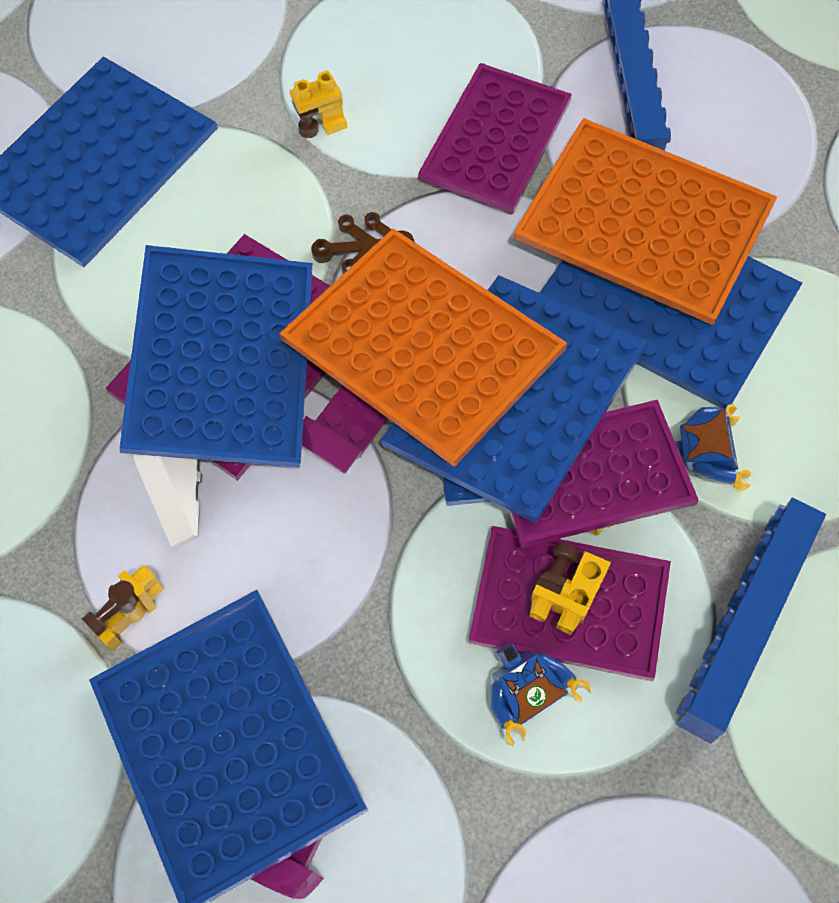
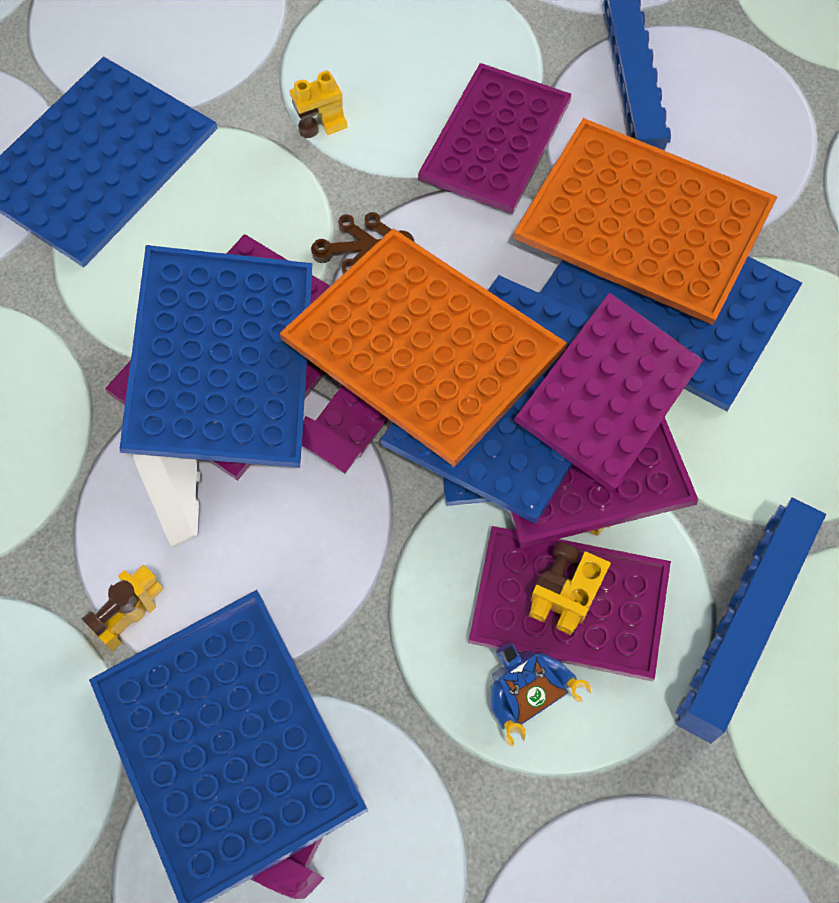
torso [675,404,751,491] -> none
none -> magenta plate [514,293,703,492]

